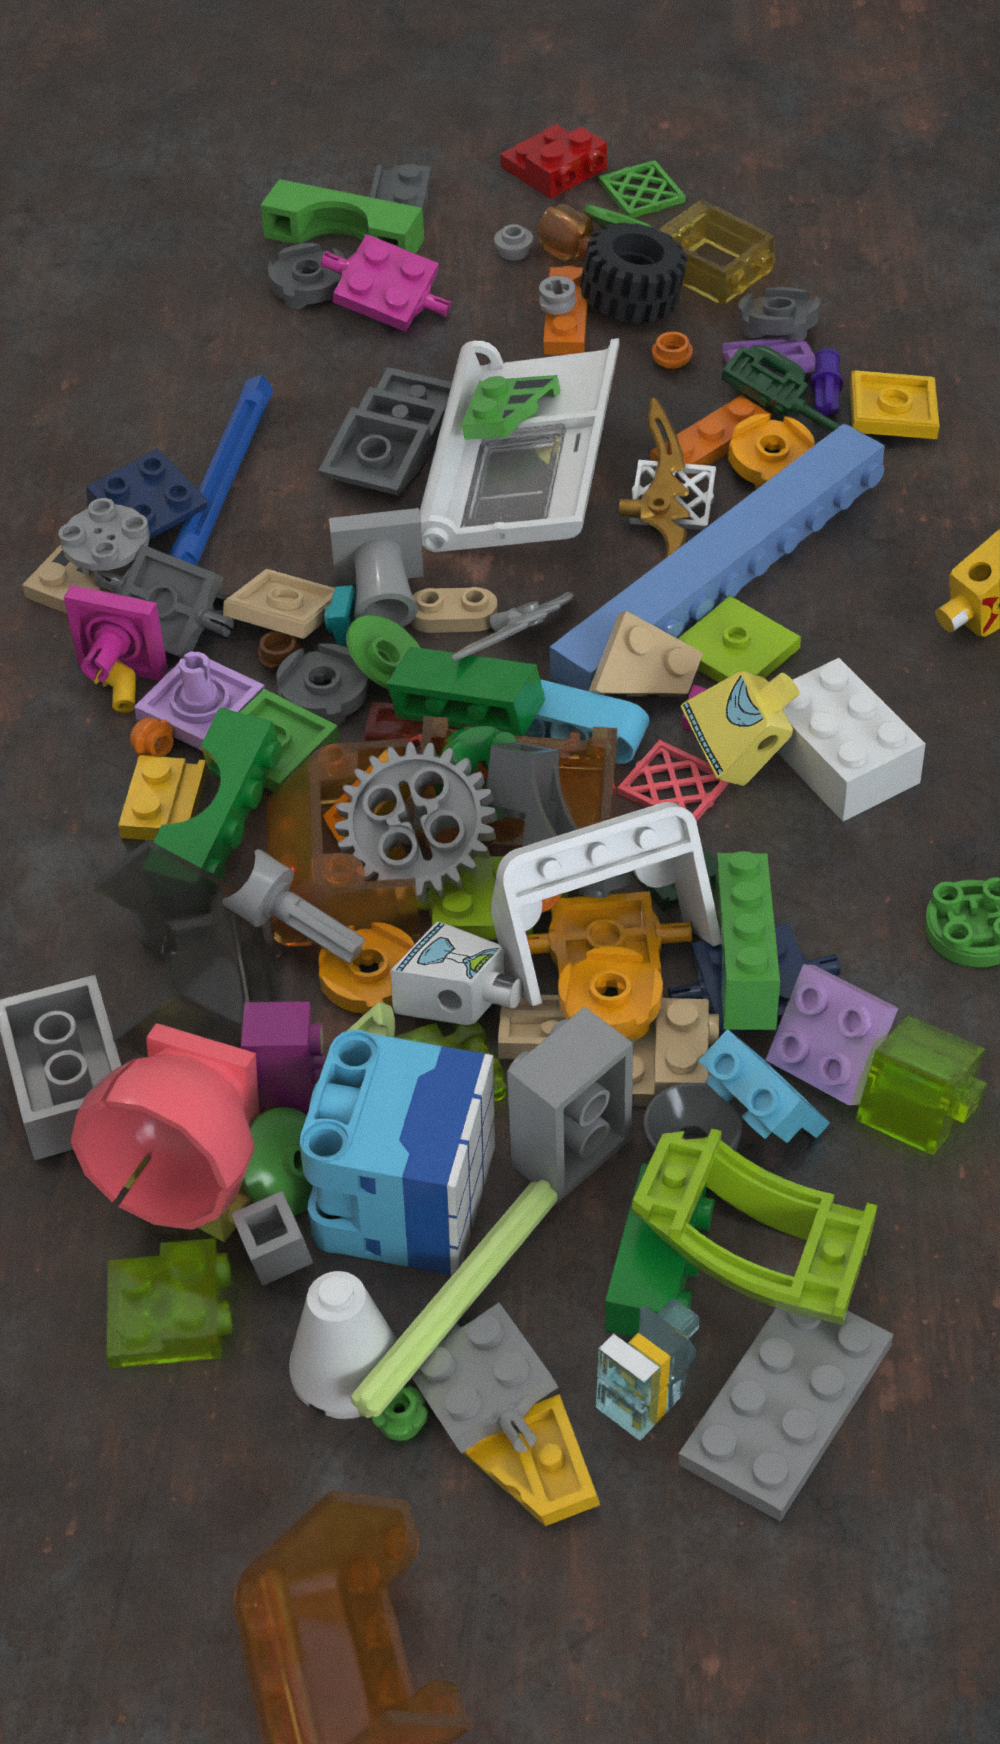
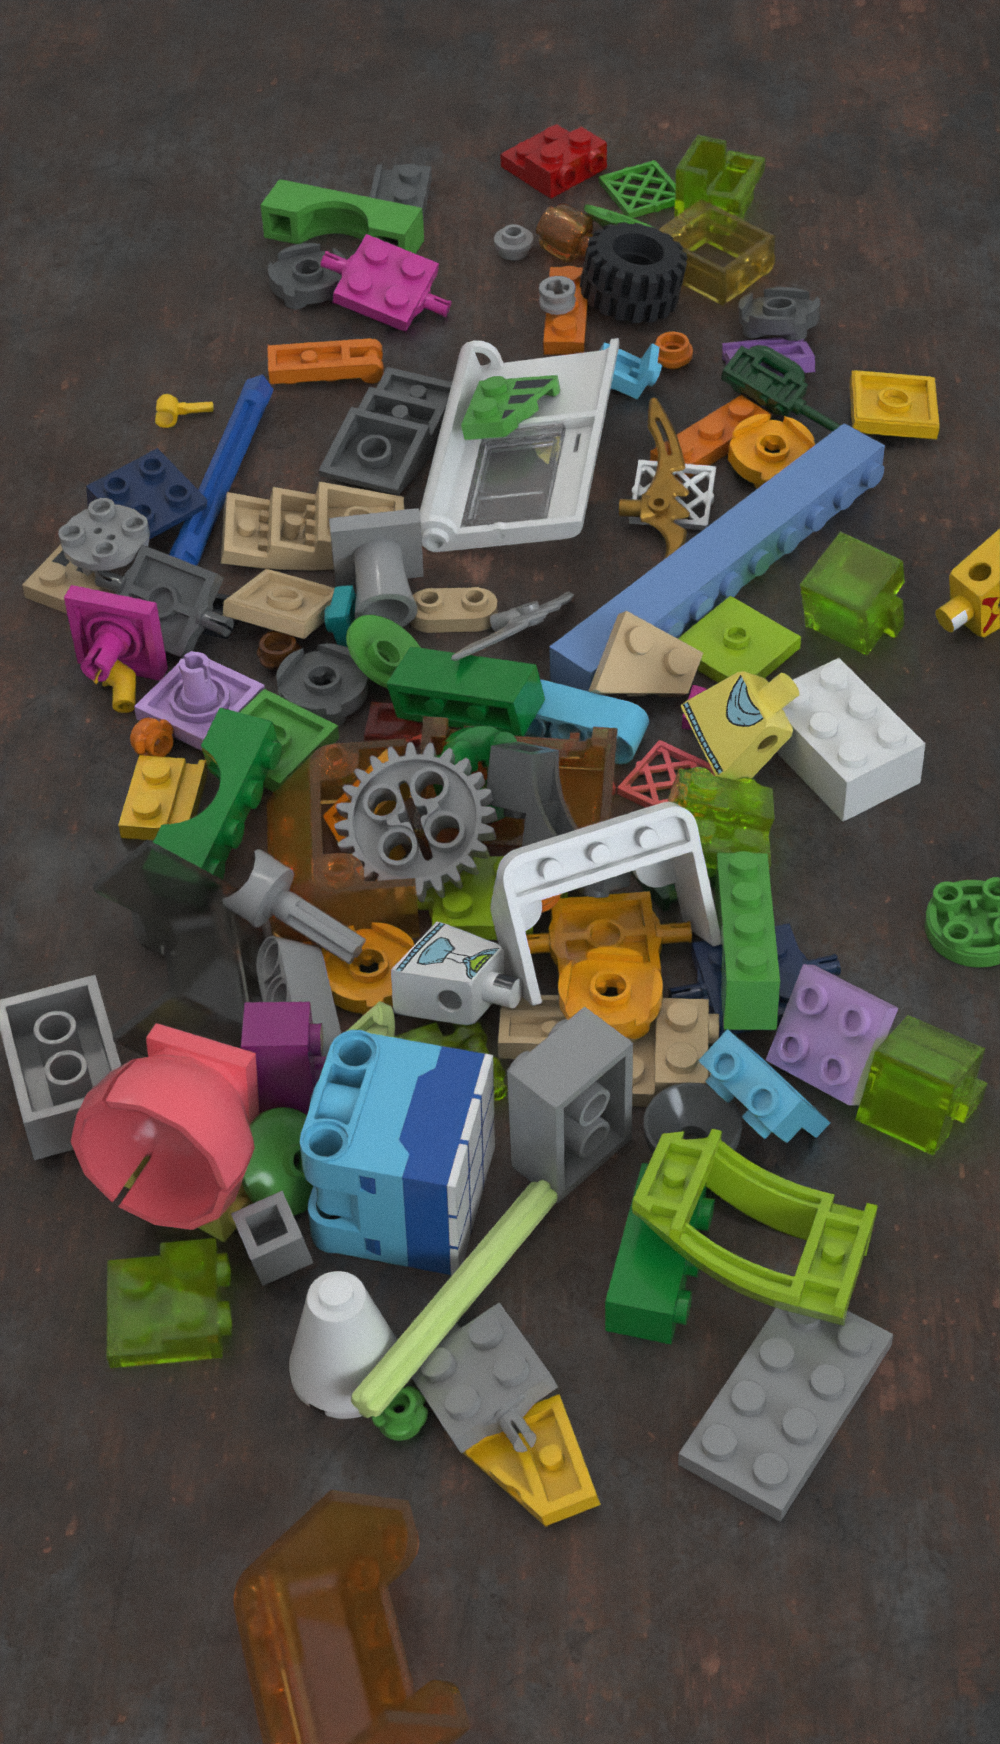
clear light blue hips [596,1298,699,1441] -> none
dark purple axle [810,348,843,417] -> none
none -> yellow hand [155,394,213,428]
none -> tan slope [221,482,404,571]
none -> light grey beam [256,936,341,1057]
none -> orange plate [268,338,384,384]
none -> medium azure bracket [599,342,662,399]
none -> clear neon green plate [668,767,775,869]
none -> clear neon green plate [675,135,765,234]
none -> clear neon green plate [800,531,905,655]

